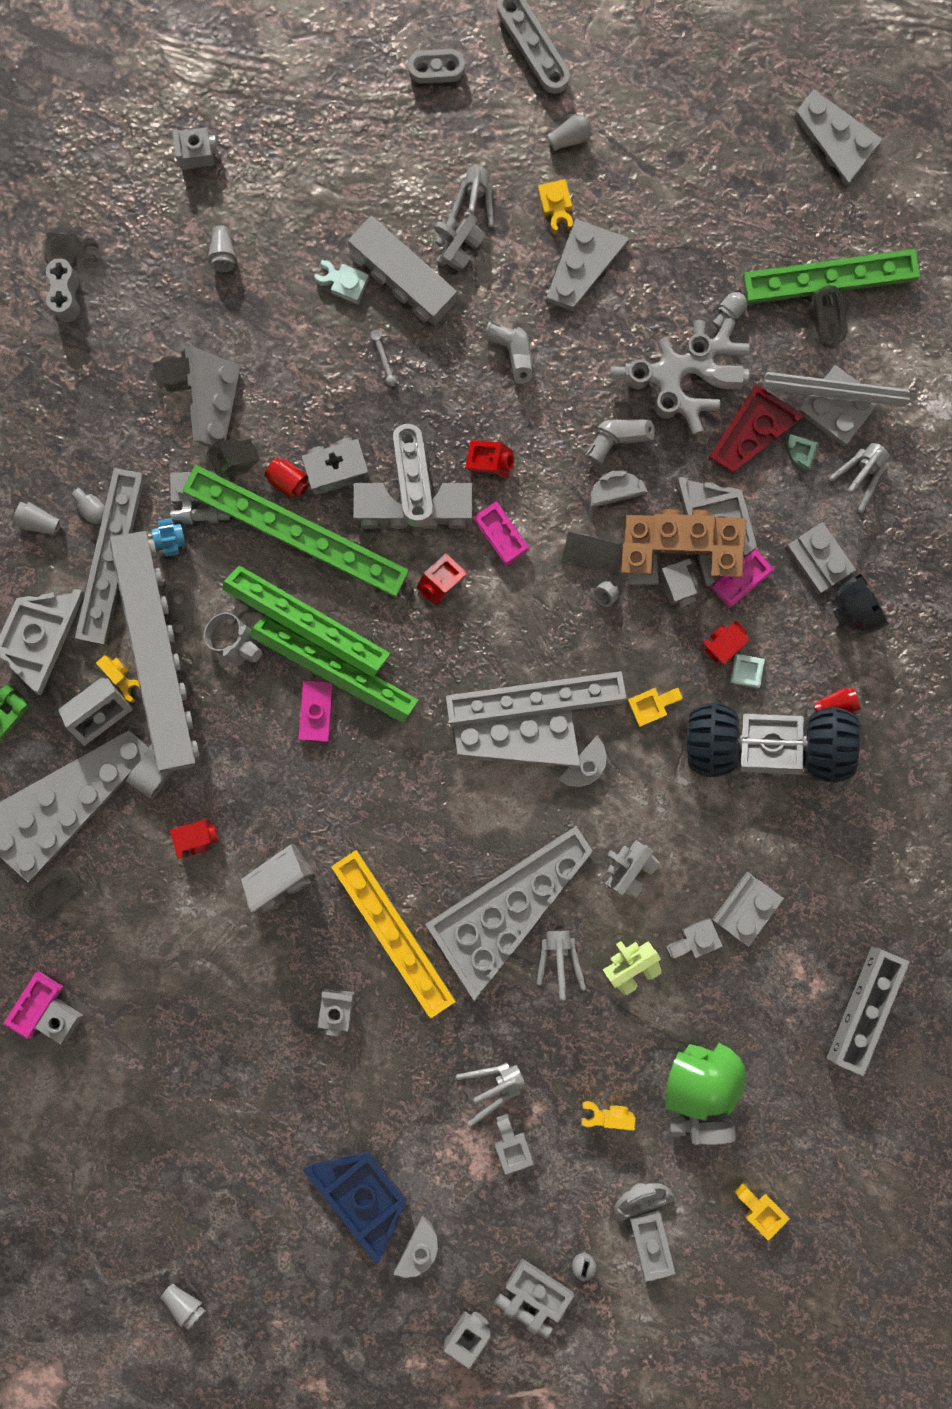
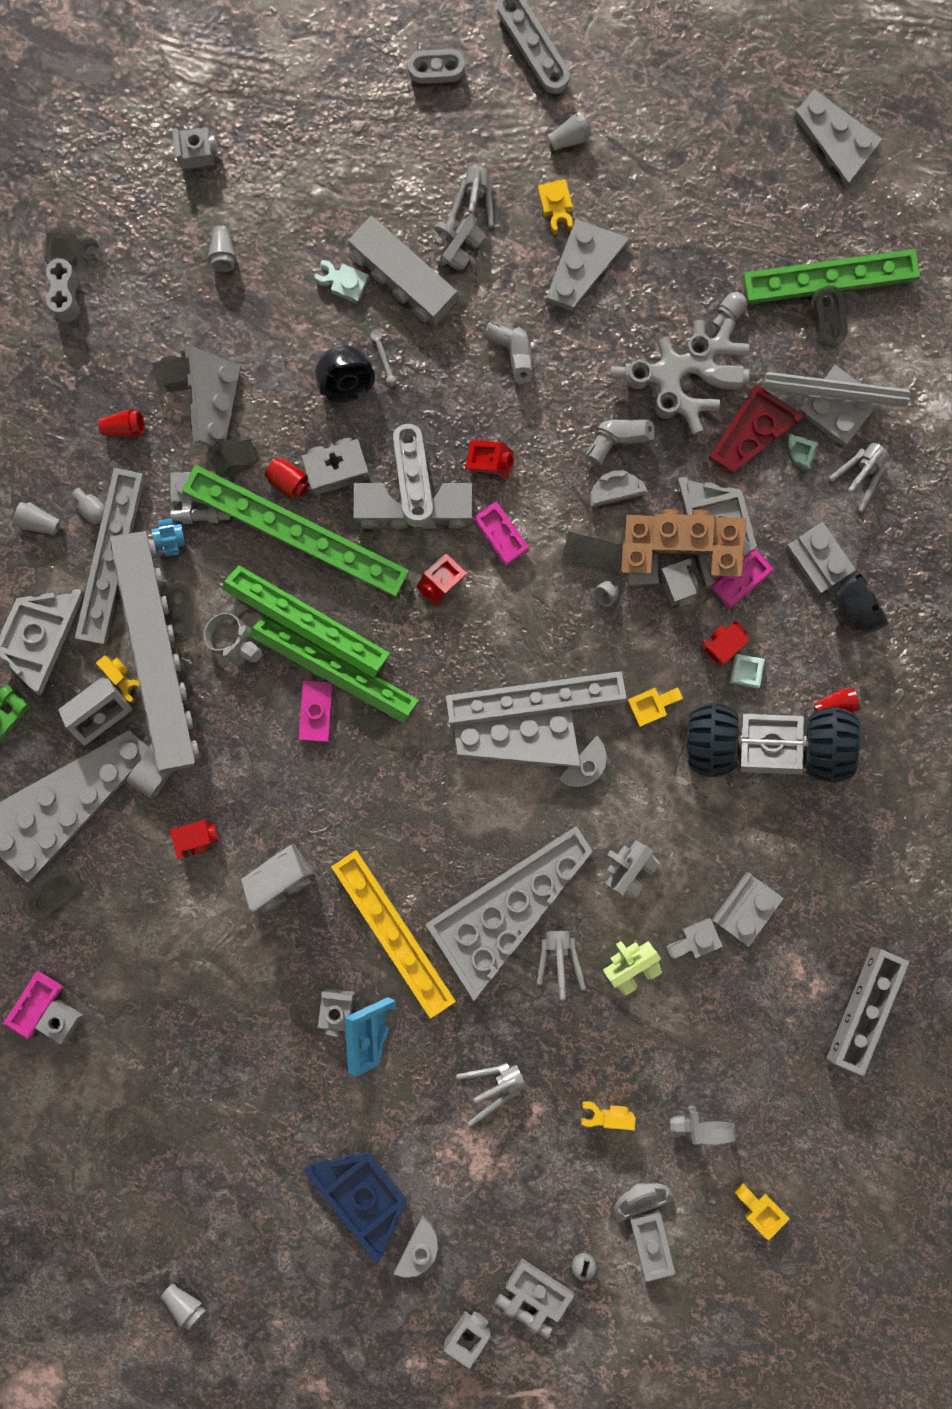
light grey plate [495,1114,534,1175] -> none
bright green brick [665,1043,746,1121] -> none
none -> red cone [98,409,145,438]
none -> black cylinder [315,345,375,403]
none -> dark azure wing [345,997,396,1077]

